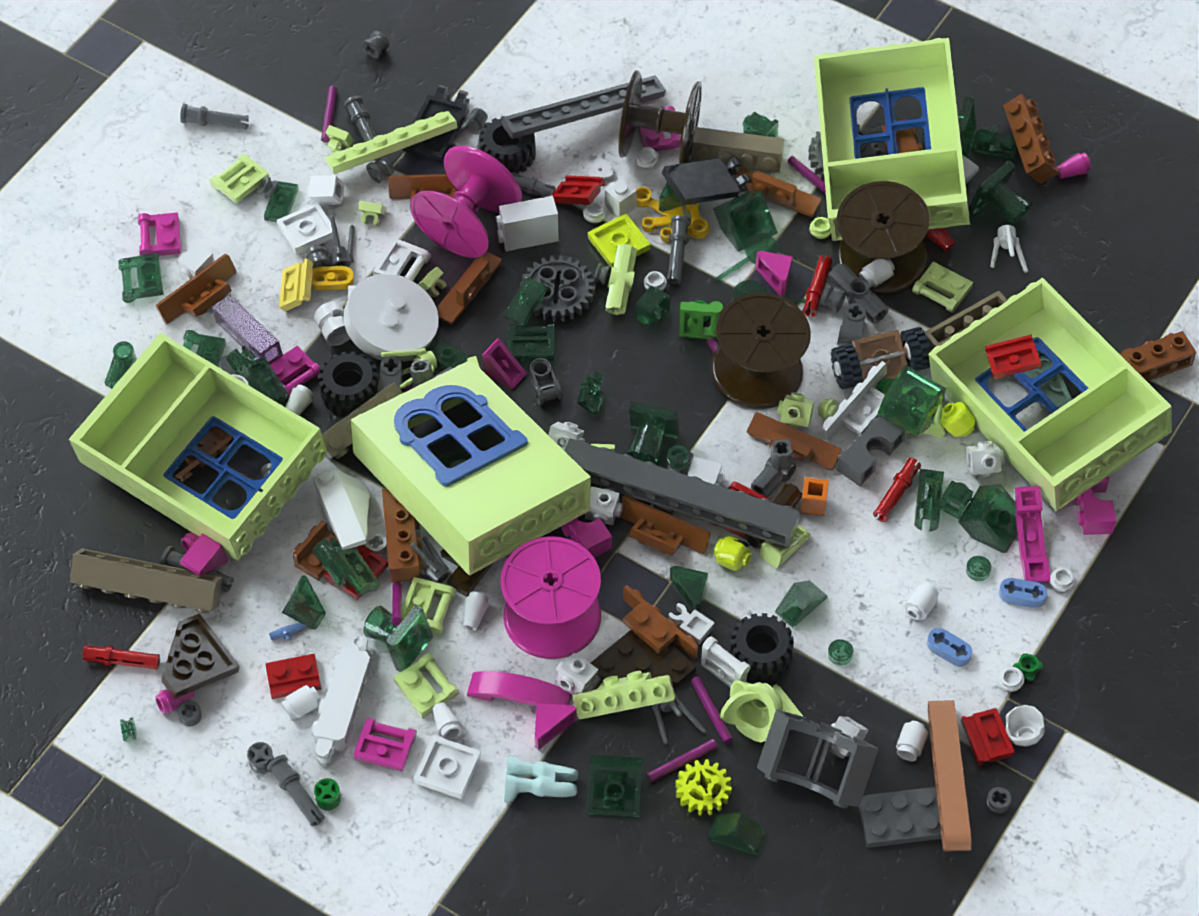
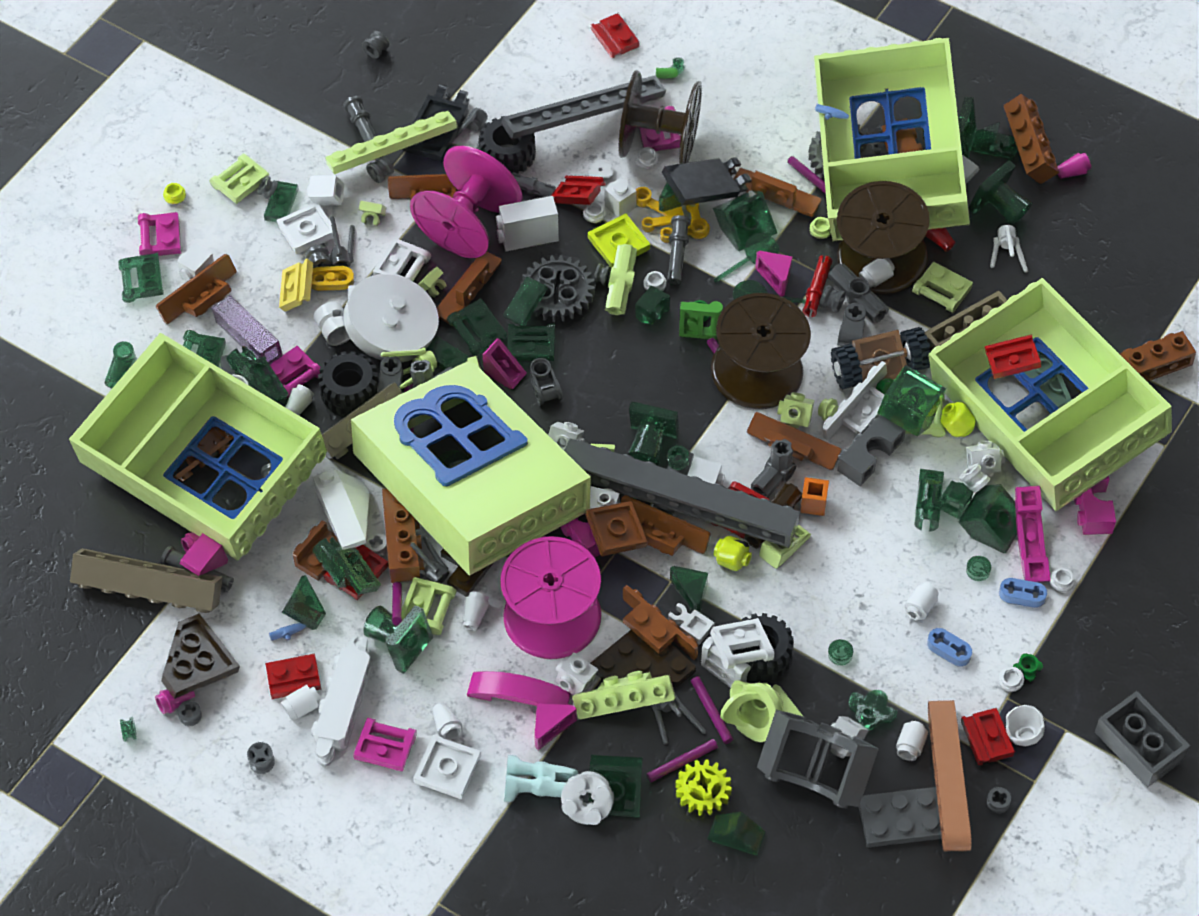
red pin [82,644,160,670] -> none
dark grey pin [180,103,249,130] -> none
dark grey pin [267,755,325,827] -> none
green wheel [314,778,341,810] -> none
magenta bar [321,86,337,143] -> none
yellowish green tile [326,125,354,152] -> none
yellowish green plate [393,653,459,718] -> none
clear green plate [577,371,605,415] -> none
dark tan brick [691,127,785,173] -> none
clear green brick [742,112,779,137] -> none
clear green slope [775,580,828,628] -> none
red pin [873,458,921,522] -> none
none -> neon yellow plate [163,183,186,204]
none -> clear green plate [446,298,507,356]
none -> white plate [561,771,614,825]
none -> dark orange plate [585,501,648,556]
none -> red plate [591,13,639,58]
none -> arm [656,57,685,79]
none -> white plate [710,618,774,669]
none -> medium blue helmet [815,104,849,119]
none -> clear green plate [848,690,898,730]
none -> white wheel [959,463,990,494]
none -> dark grey brick [1095,691,1190,788]

